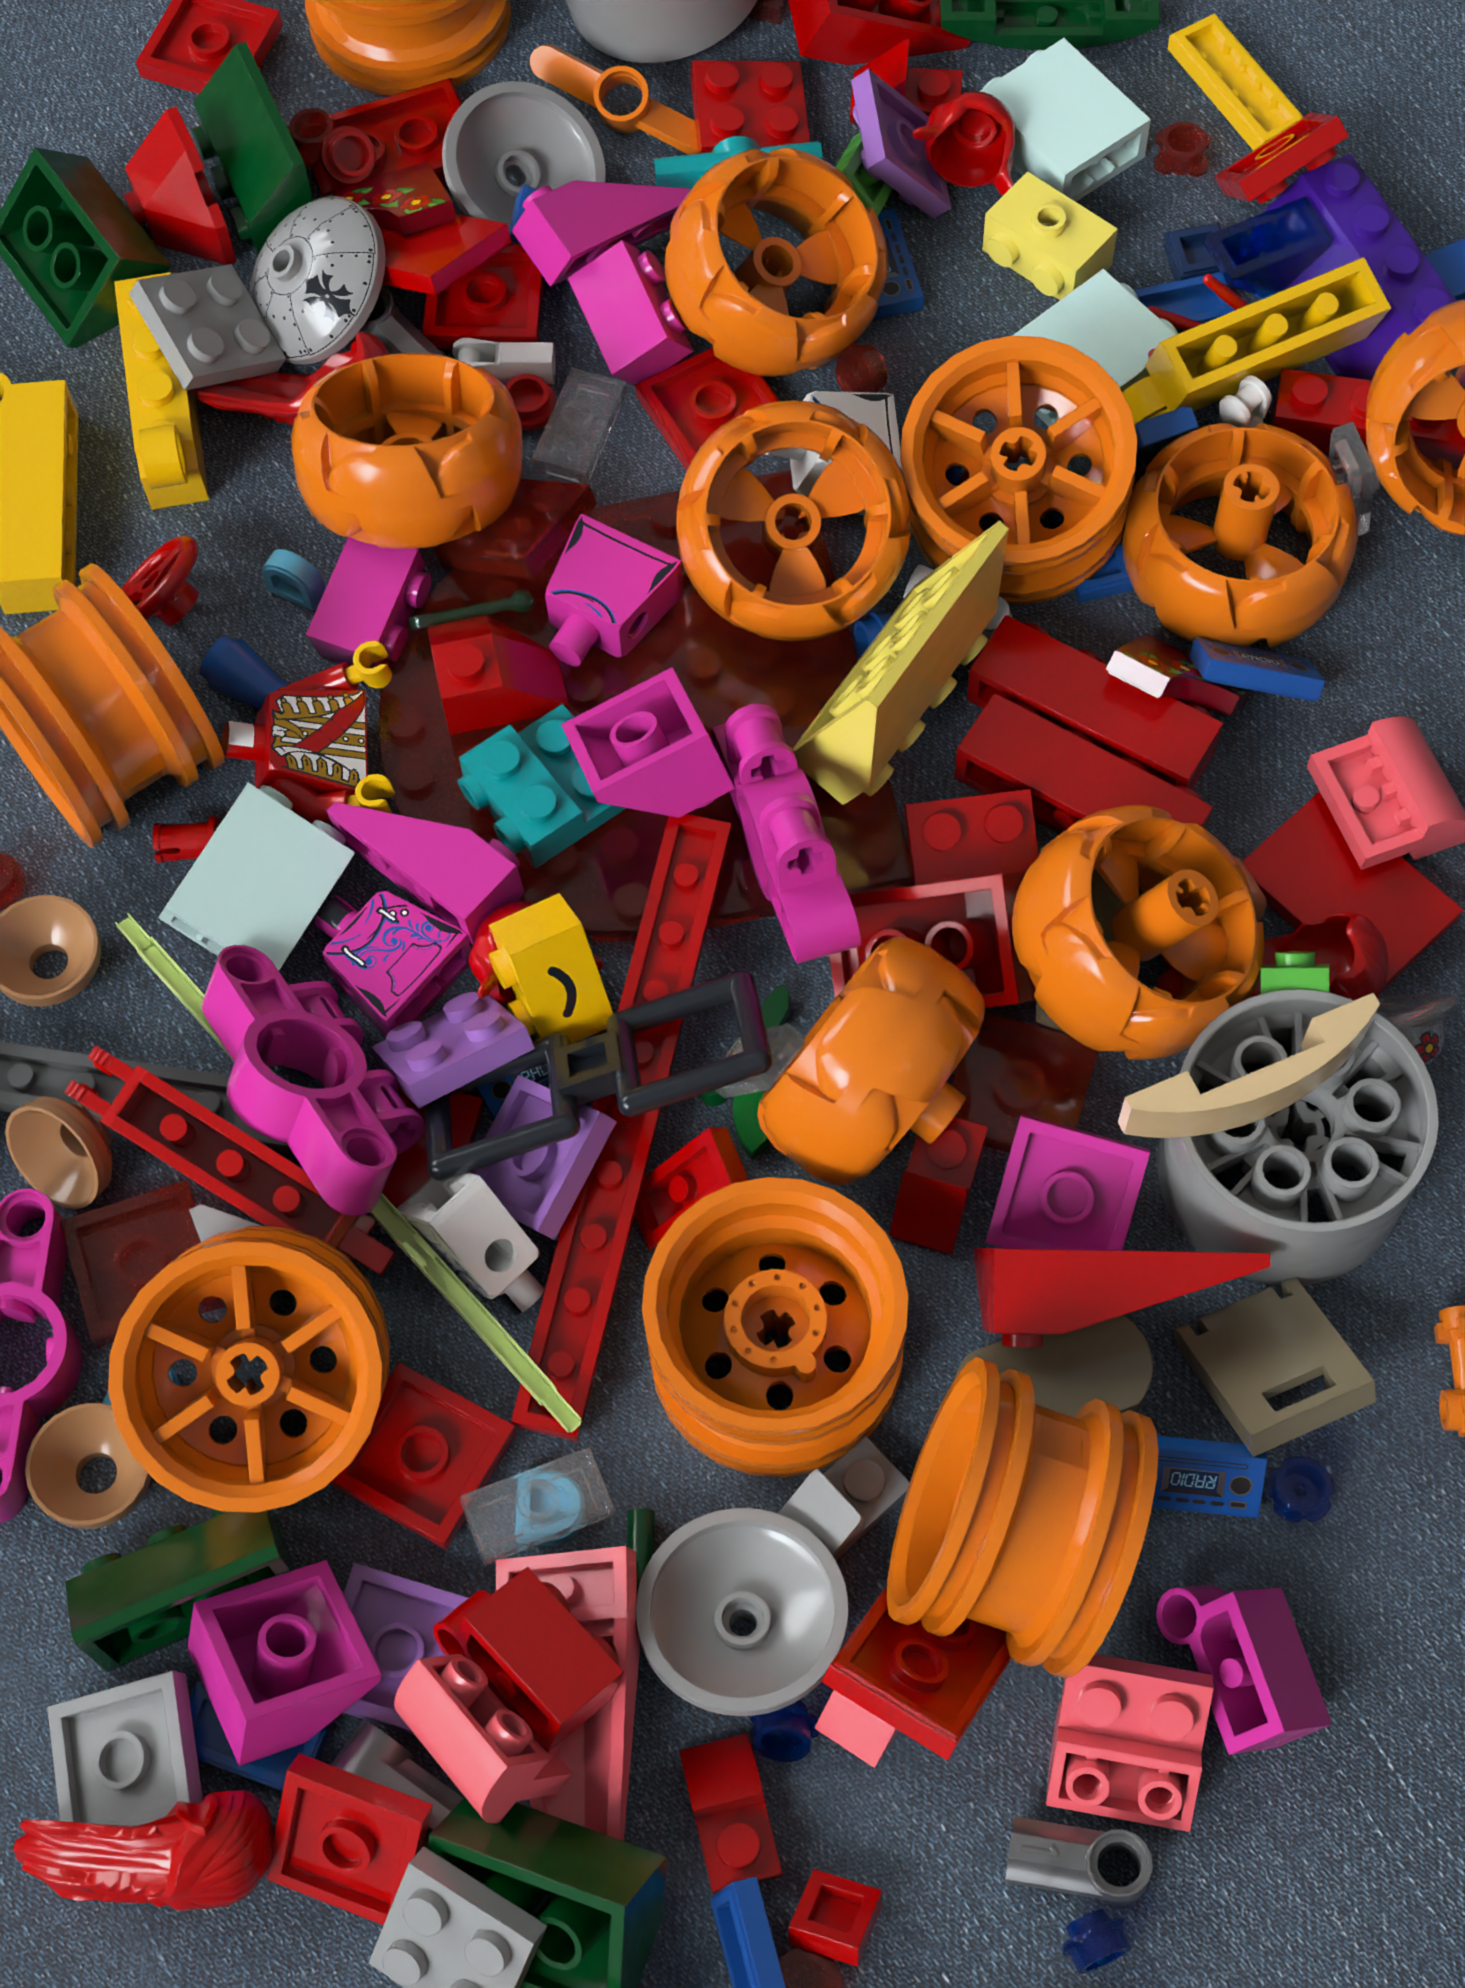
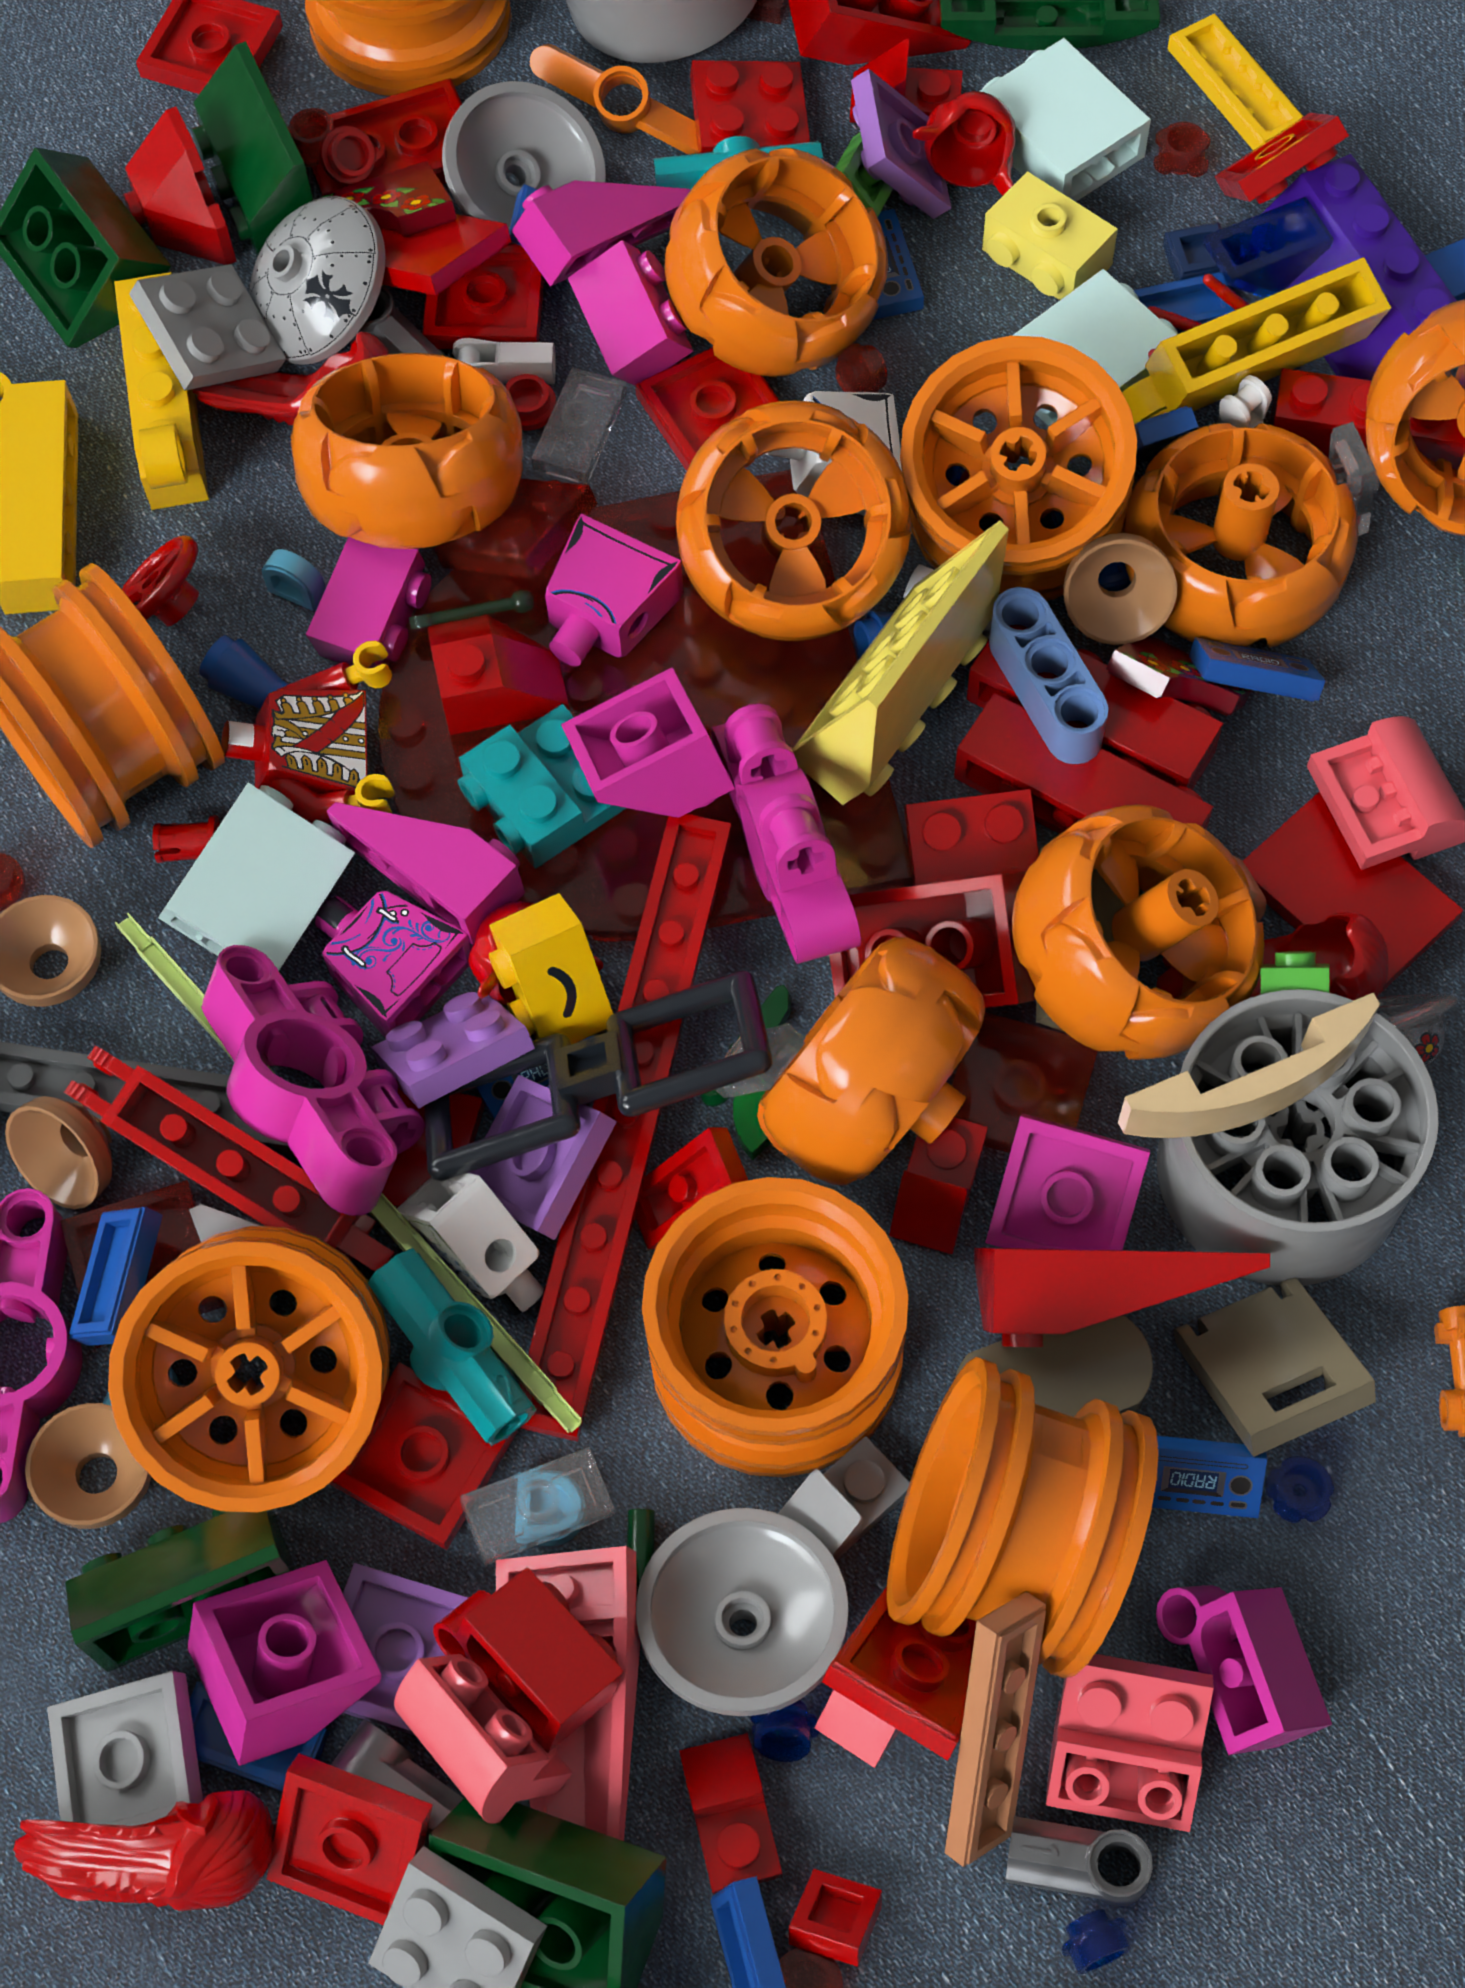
none -> blue tile [69,1207,163,1346]
none -> teal piece [367,1248,537,1446]
none -> nougat tile [945,1591,1046,1867]
none -> medium blue beam [989,587,1108,764]
none -> medium nougat piece [1063,533,1177,645]

